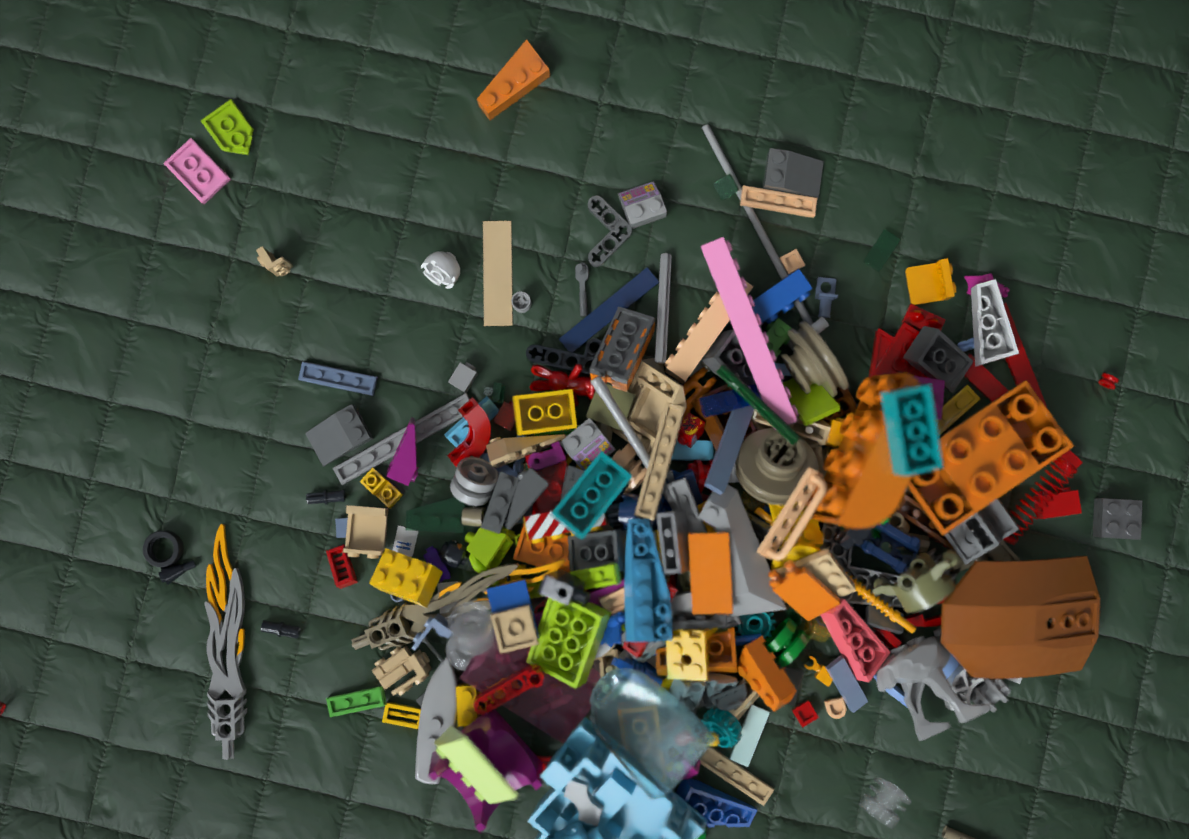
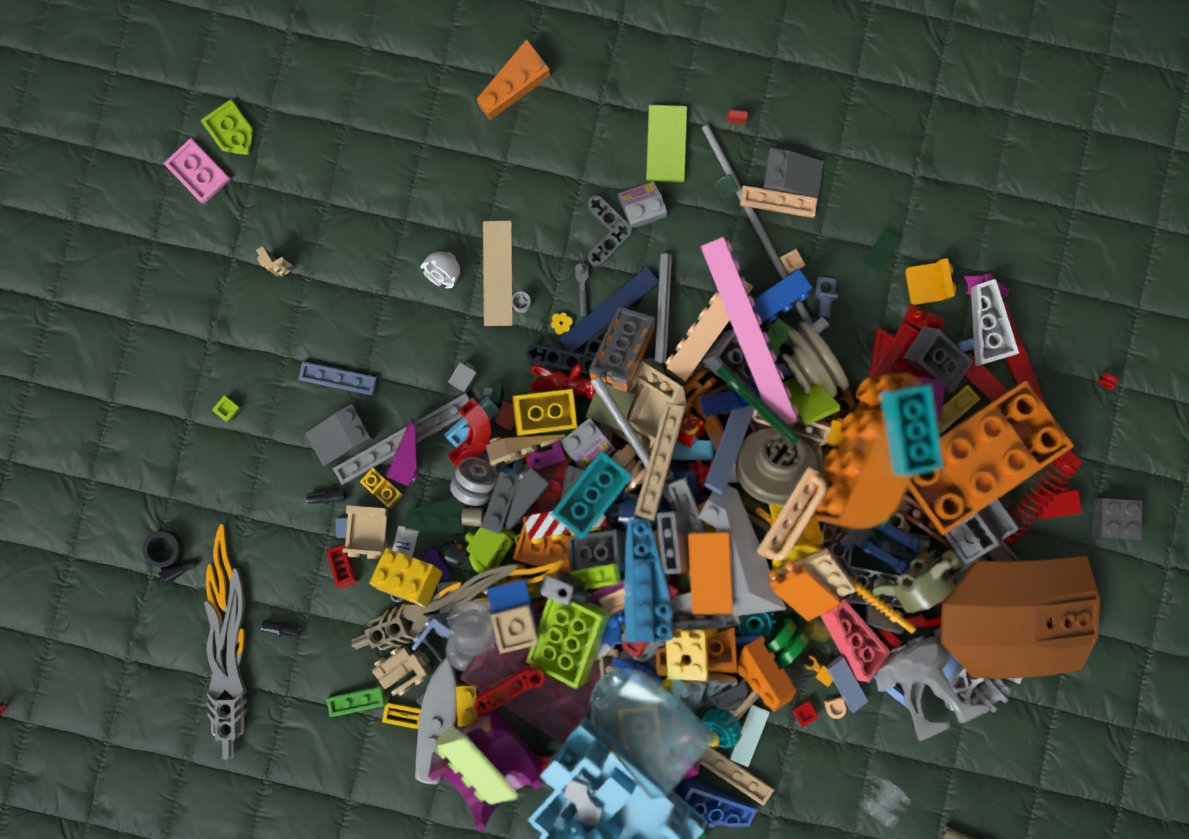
none -> lime plate [212,395,241,422]
none -> yellow plant [551,313,573,334]
none -> lime tile [646,105,687,182]
none -> red tile [726,110,748,124]

